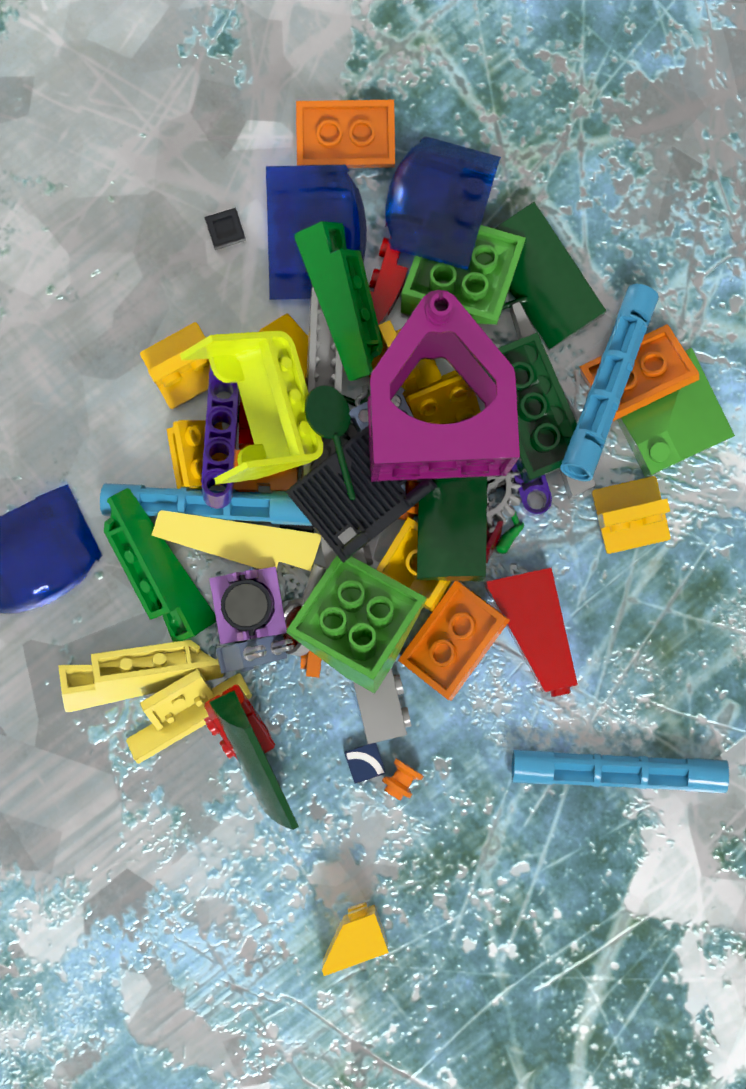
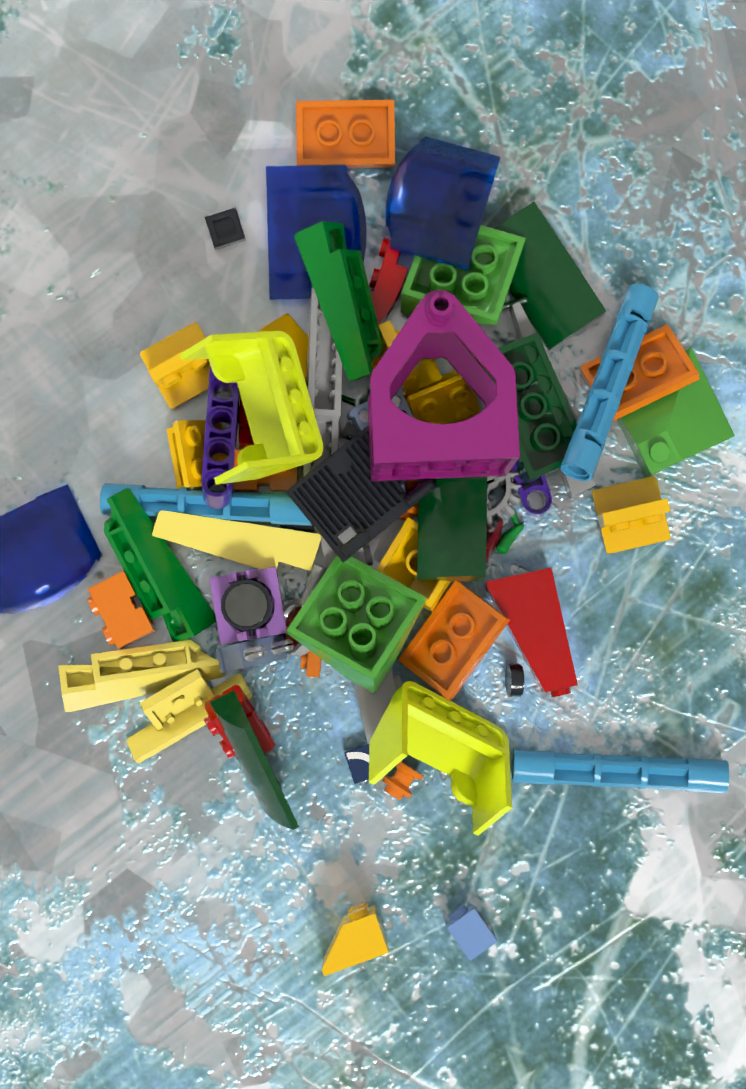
dark green piece [305,385,356,500] -> none
none -> orange brick [87,571,157,649]
none -> neon yellow windscreen [369,681,512,836]
none -> medium blue brick [445,904,498,961]
none -> black tile [505,663,524,697]

